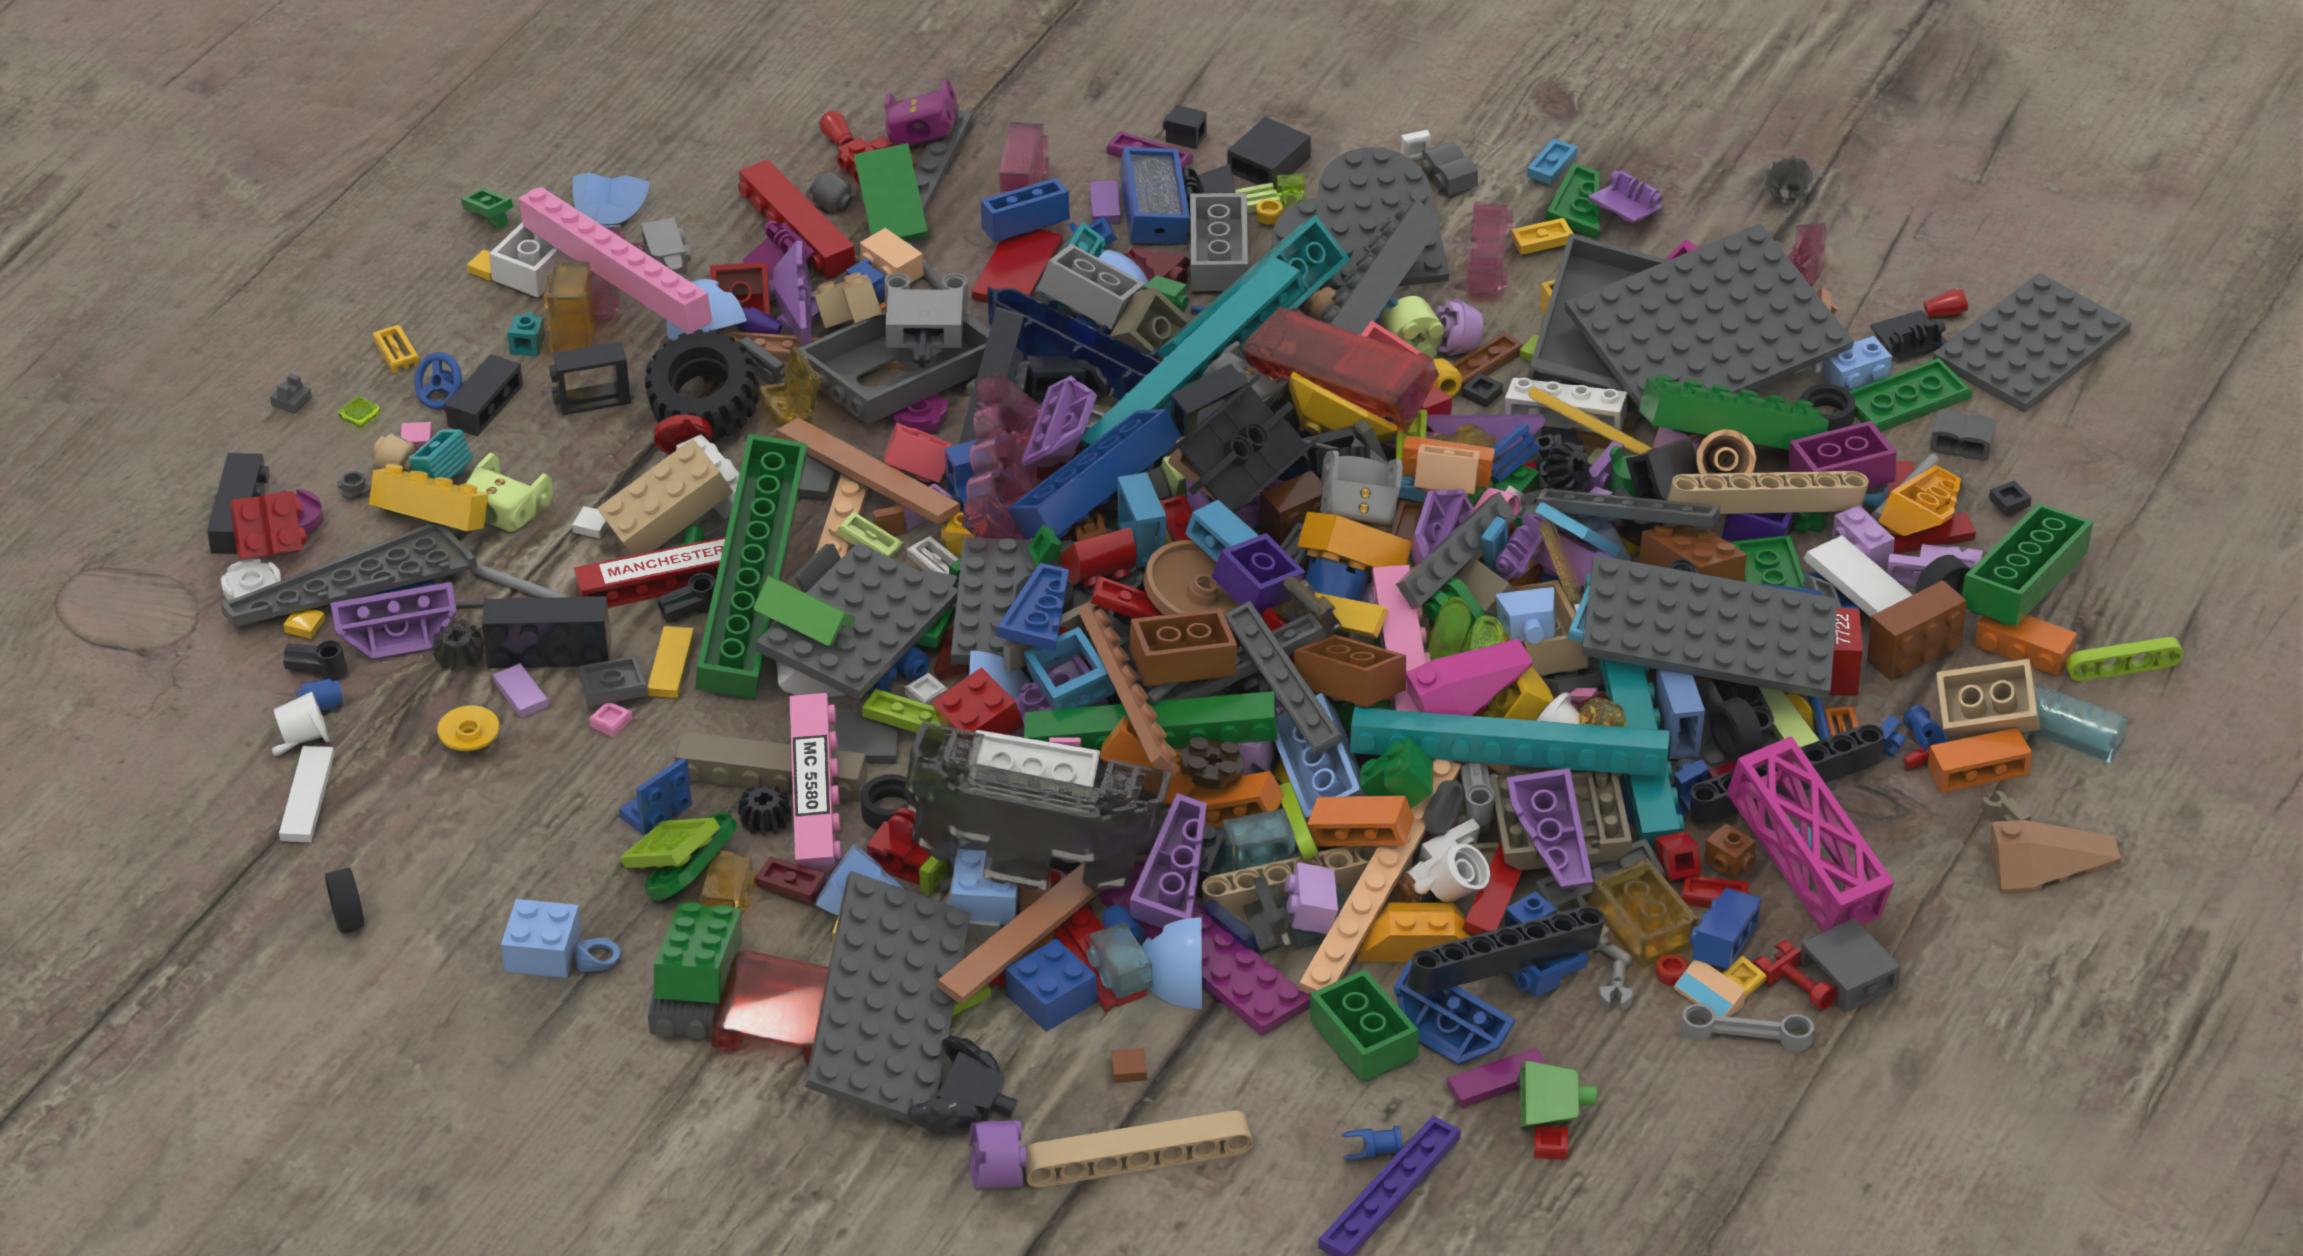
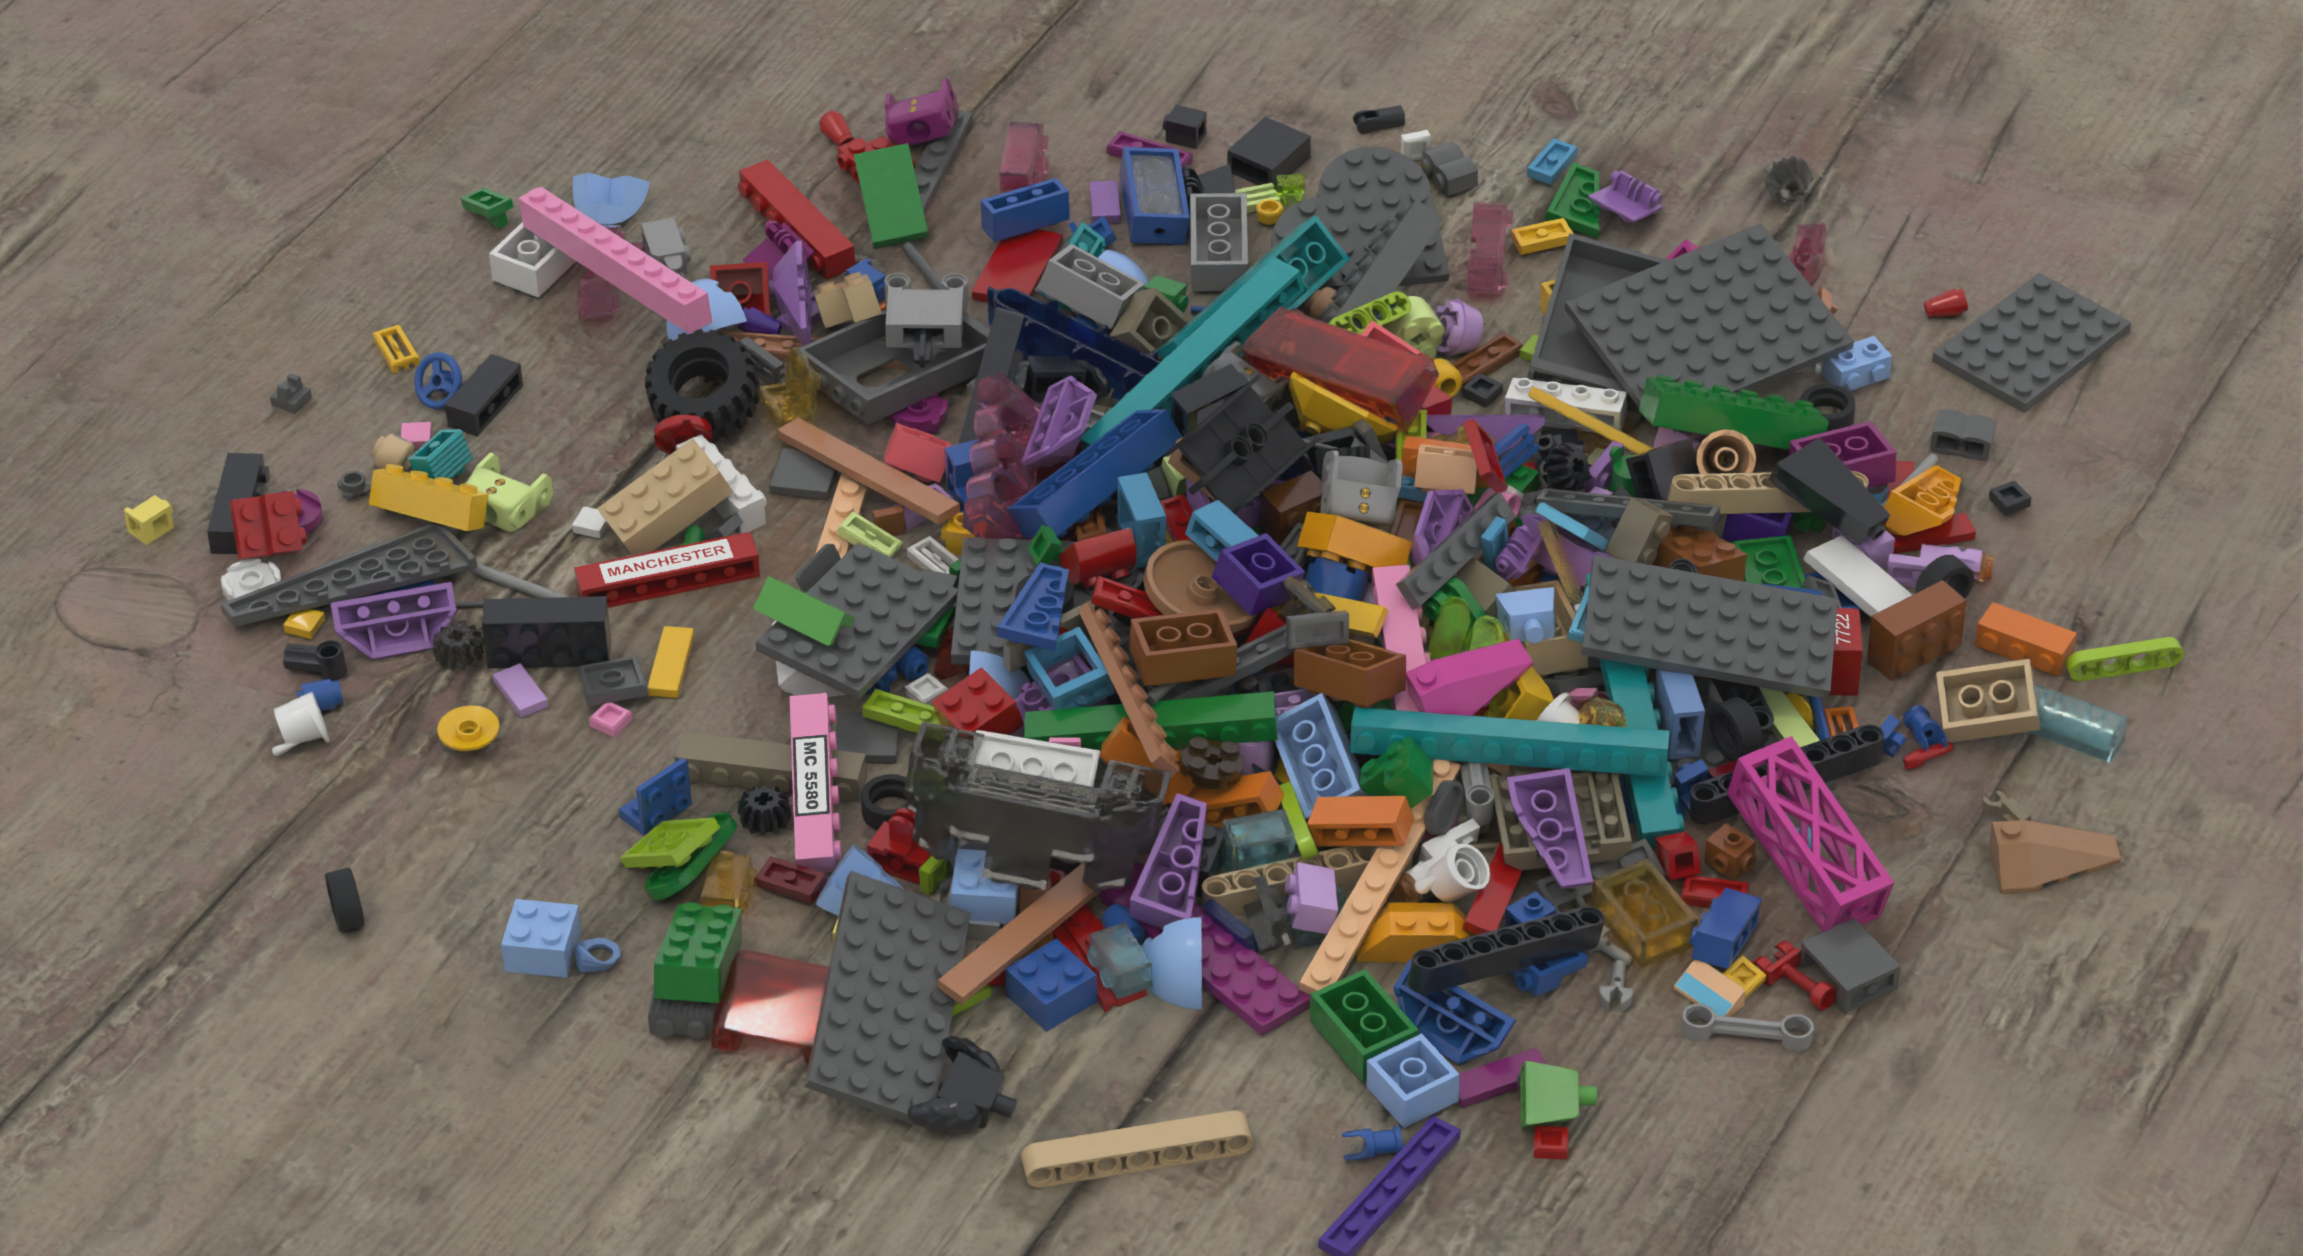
white tile [279,746,334,843] -> none
clear neon green tile [338,395,380,428] -> none
yellow tile [467,249,492,281] -> none
teal brick [507,312,545,356] -> none
clear yellow brick [543,261,596,353] -> none
black window [549,341,631,415] -> none
black piece [657,573,715,621] -> none
green brick [695,434,807,699] -> none
dark grey head [810,172,853,214] -> none
light nougat brick [860,228,924,283] -> none
medium lavender brick [969,1120,1026,1189] -> none
dark orange tile [1111,1048,1147,1082] -> none
dark red rock [1124,248,1191,284] -> none
dark grey tile [1224,601,1343,756] -> none
red tile [1655,954,1689,986] -> none
green tile [1849,358,1972,432] -> none
black hinge [1870,310,1947,360] -> none
orange brick [1927,727,2032,793] -> none
green brick [1962,503,2093,626] -> none
none -> light yellow brick [124,495,174,545]
none -> flat silver tile [1286,610,1349,649]
none -> lime beam [1322,291,1411,347]
none -> black bar [1353,105,1405,134]
none -> light blue brick [1367,1034,1460,1128]
none -> red tile [1463,419,1507,493]
none -> dark tan brick [1605,497,1674,565]
none -> black slope [1768,438,1890,544]

